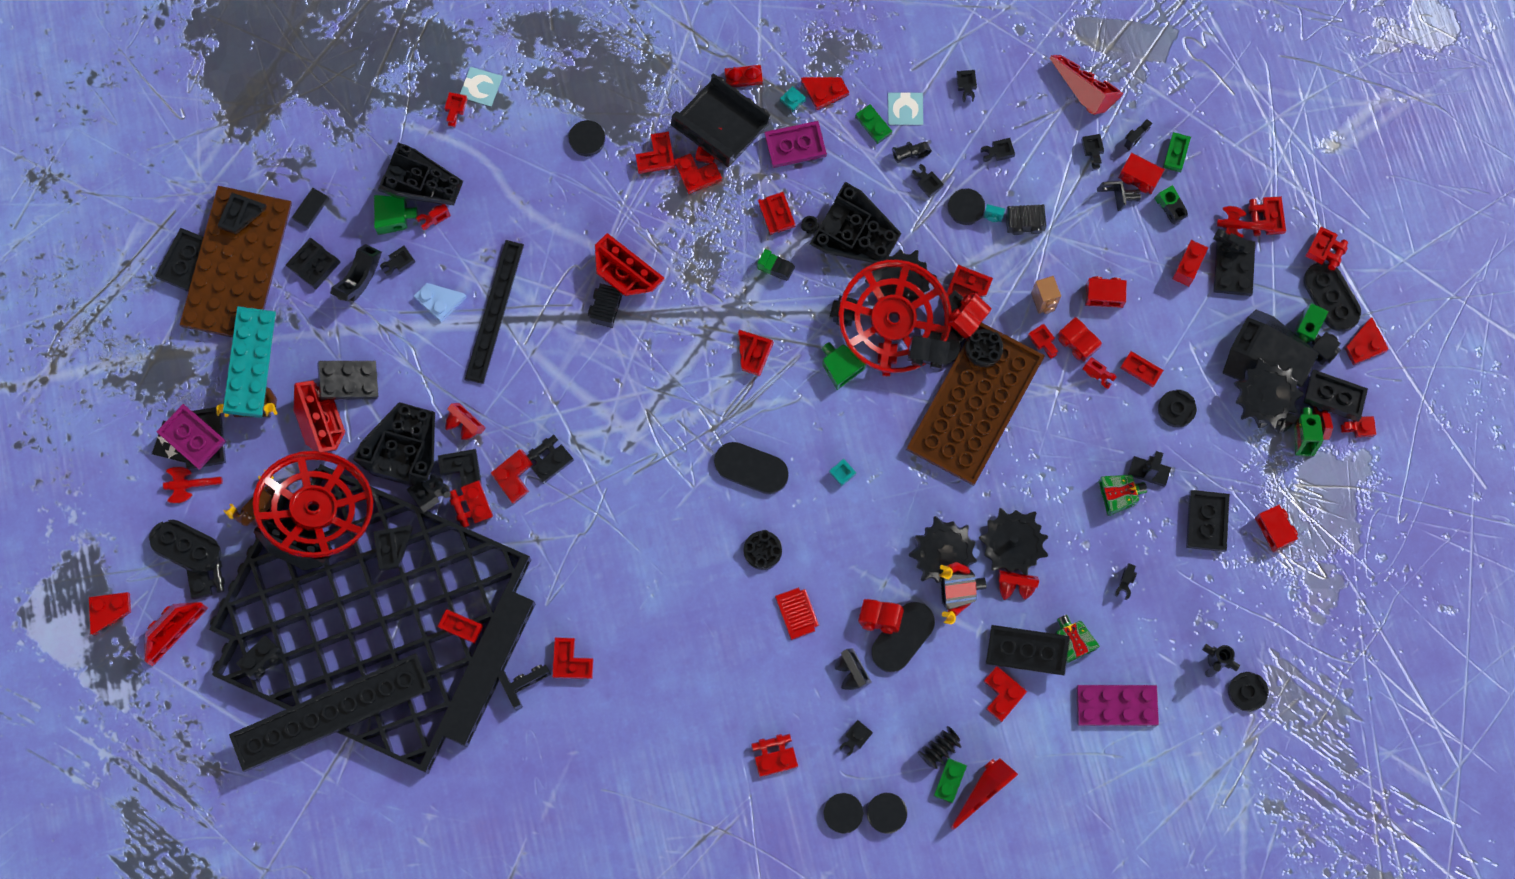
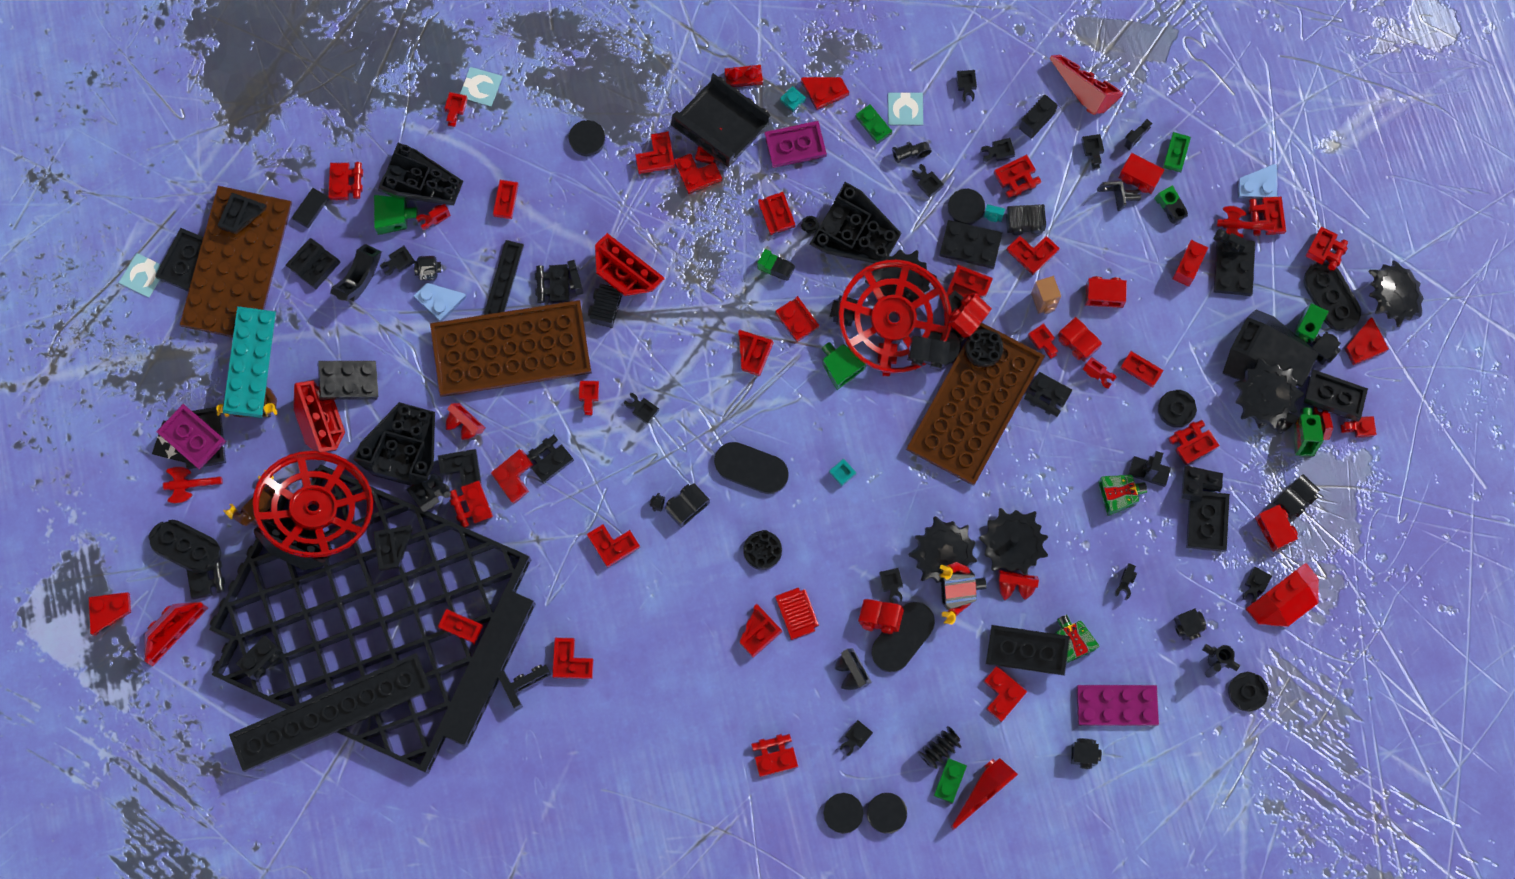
none -> medium azure sticker [119,253,161,297]
none -> red plate [329,162,363,200]
none -> black head [414,256,441,280]
none -> reddish brown plate [430,300,592,397]
none -> red plate [493,180,519,219]
none -> black plate [535,264,570,303]
none -> black plate [567,260,584,296]
none -> red plate [579,381,599,415]
none -> red plate [587,524,640,568]
none -> black plate [624,393,659,425]
none -> black plate [650,493,665,512]
none -> black brick [665,483,710,528]
none -> red wing [740,604,782,658]
none -> red plate [775,296,819,342]
none -> black plate [879,568,903,603]
none -> black plate [939,220,1003,269]
none -> red plate [994,155,1041,199]
none -> red plate [1006,236,1060,275]
none -> black brick [1019,95,1058,139]
none -> black plate [1024,372,1073,417]
none -> black brick [1071,738,1102,769]
none -> red plate [1168,420,1219,465]
none -> black brick [1174,608,1207,641]
none -> black plate [1181,465,1223,502]
none -> light blue wing [1238,164,1277,200]
none -> black plate [1243,567,1272,603]
none -> red wedge [1246,563,1319,627]
none -> black brick [1273,474,1320,519]
none -> black piece [1368,260,1424,327]

